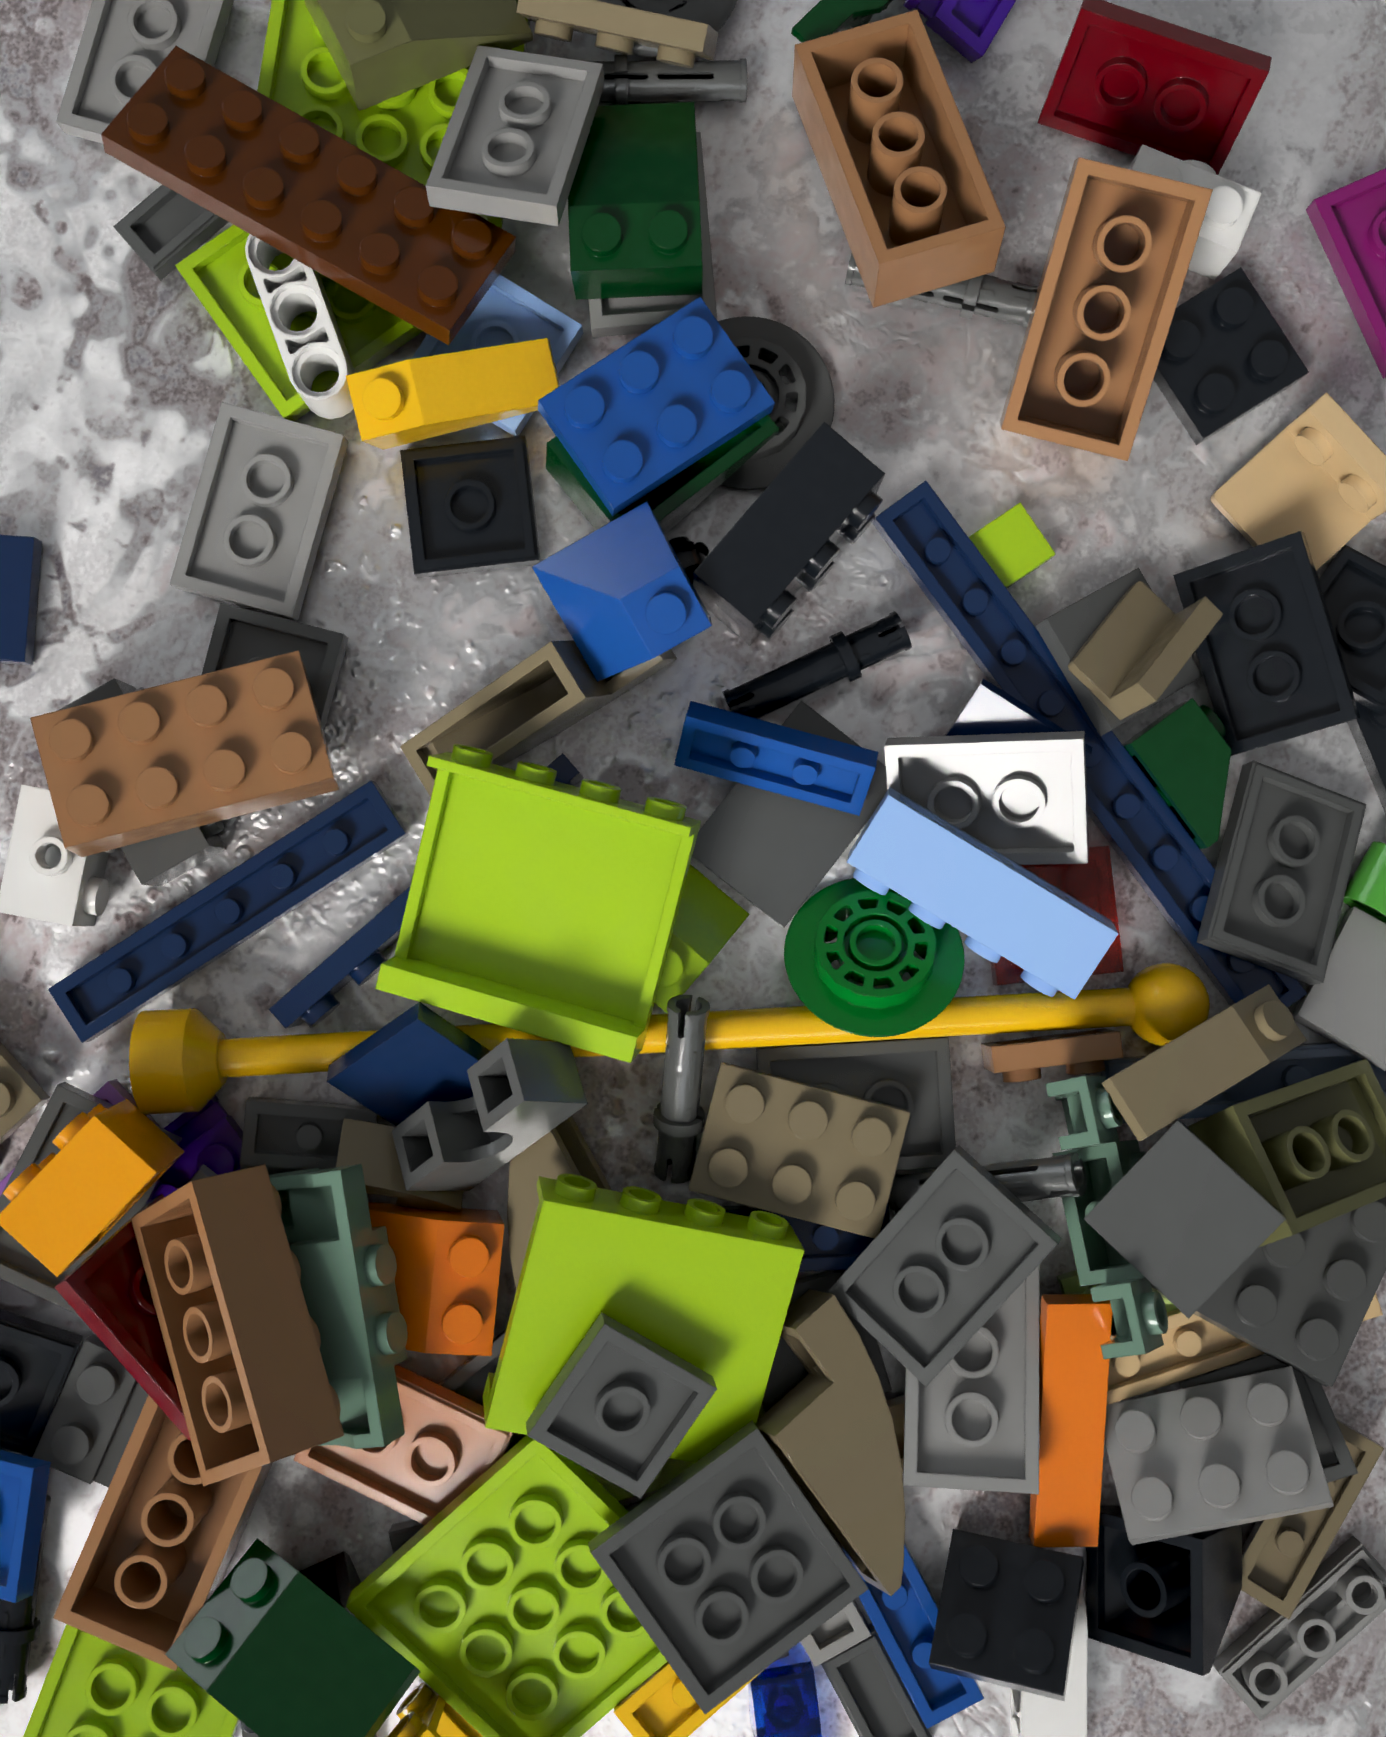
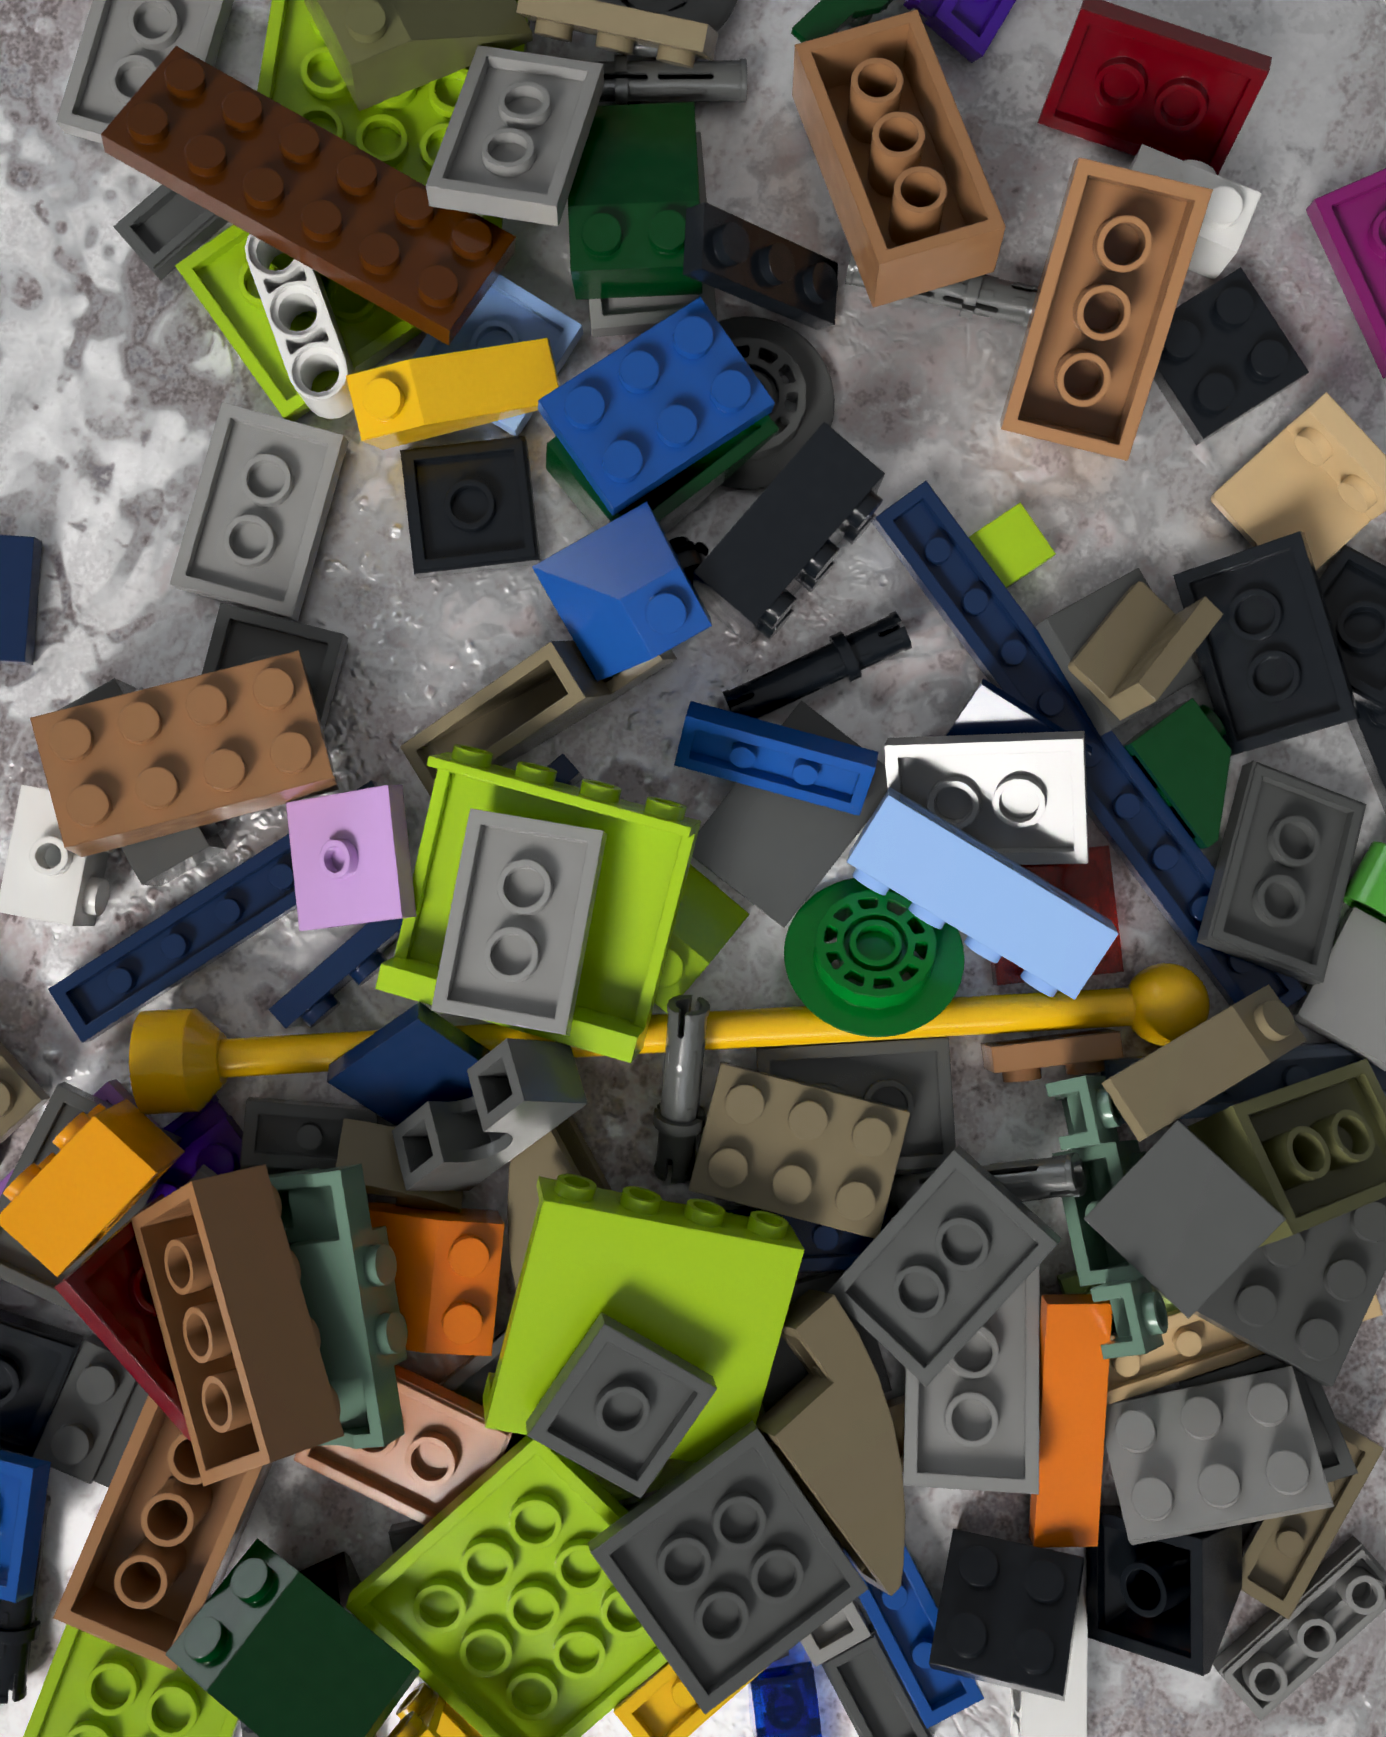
none -> lavender plate [286,785,417,931]
none -> light grey plate [431,808,607,1036]
none -> black plate [683,202,838,330]

